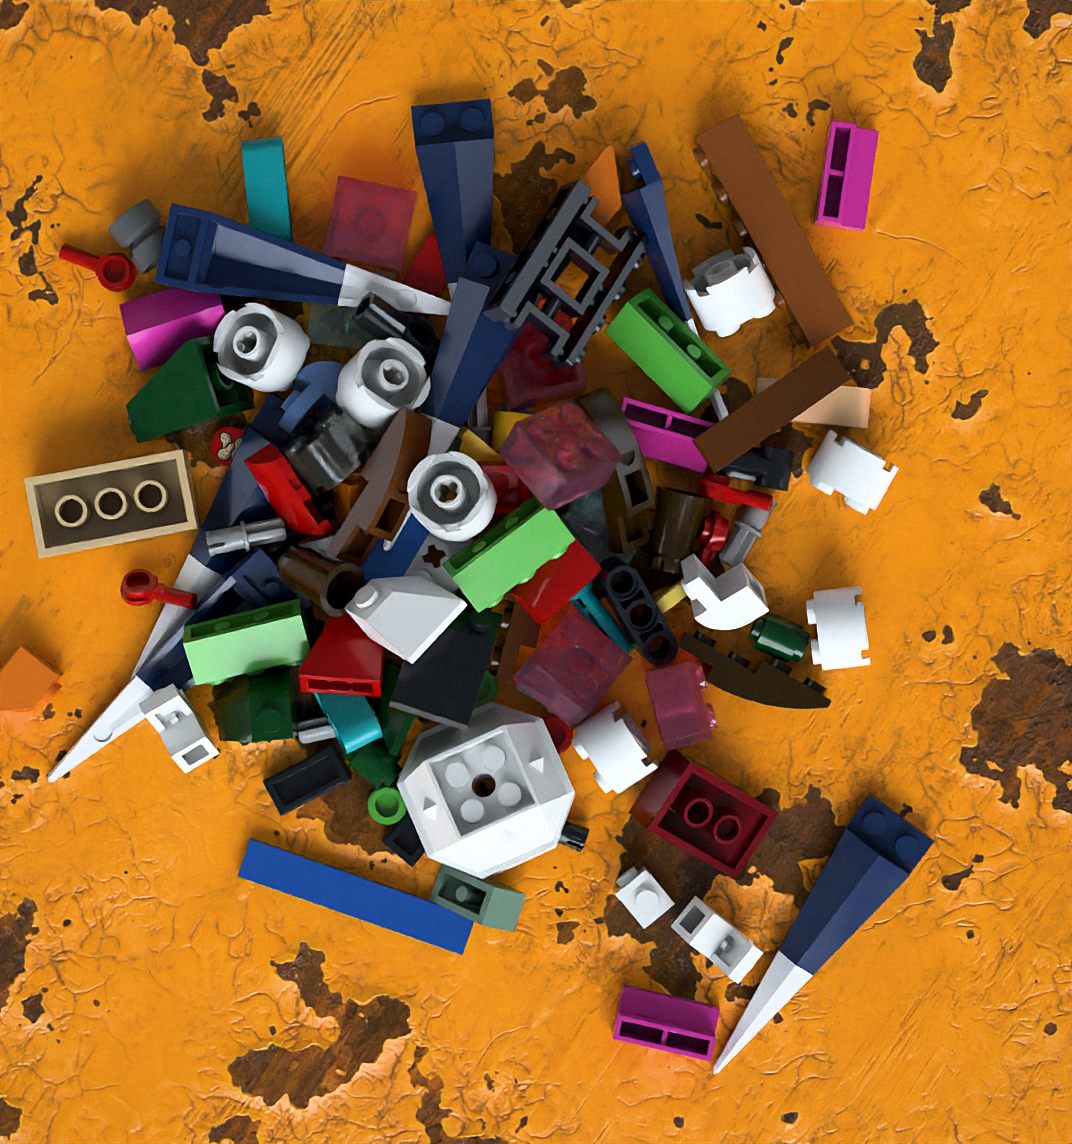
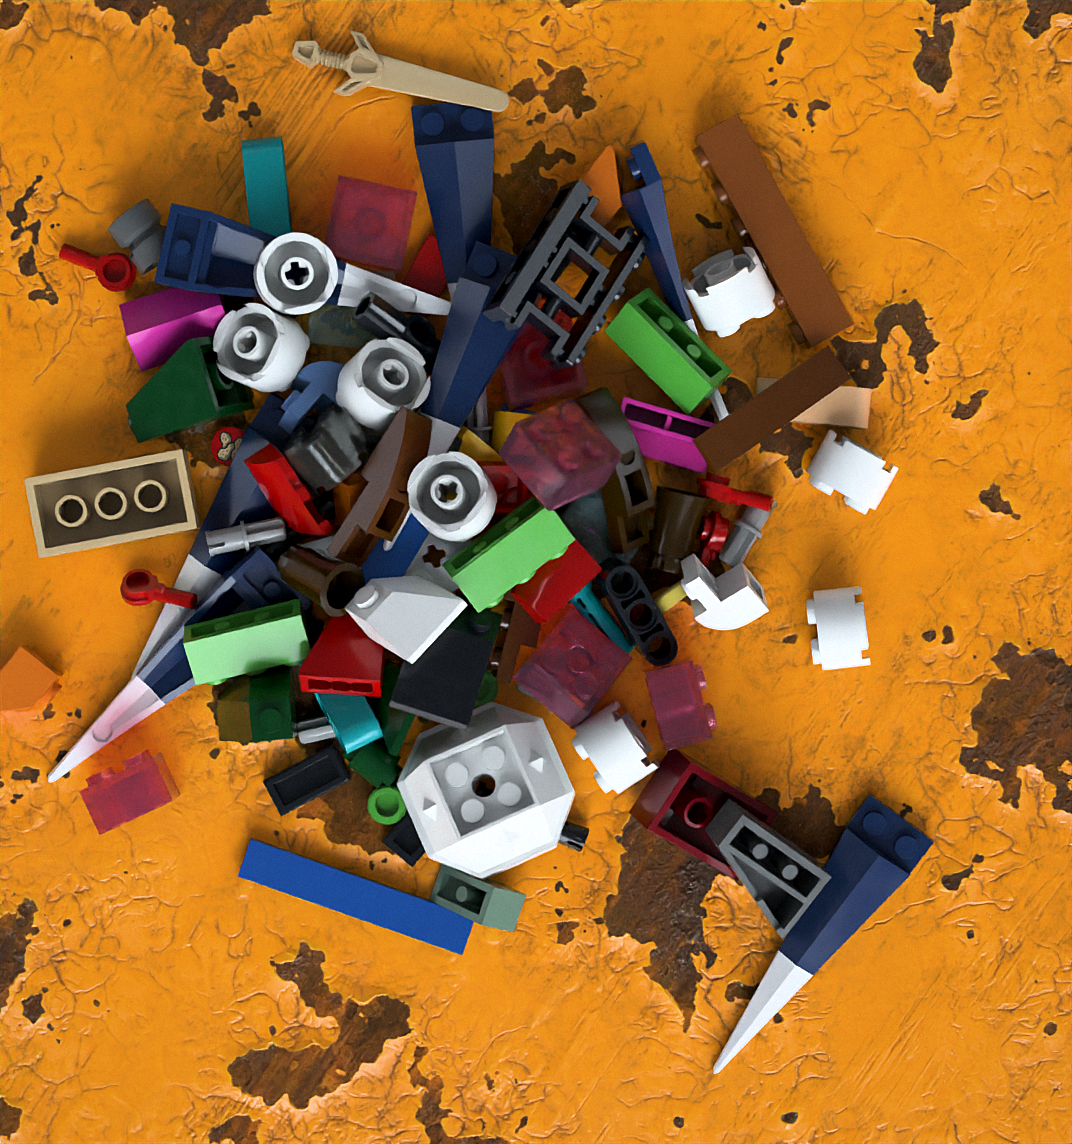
white brick [139,683,219,774] -> none
red tile [542,714,573,754] -> none
dark pink piece [612,984,720,1062] -> none
white bracket [614,866,675,929] -> none
white brick [671,896,763,984] -> none
dark brown slope [677,630,831,709] -> none
black piece [712,445,796,491] -> none
dark green brick [748,611,811,663] -> none
dark pink piece [813,121,879,232] -> none
none -> clear pink brick [79,749,181,835]
none -> white brick [253,232,338,315]
none -> tan sword [292,30,509,112]
none -> dark grey wedge [704,798,831,939]

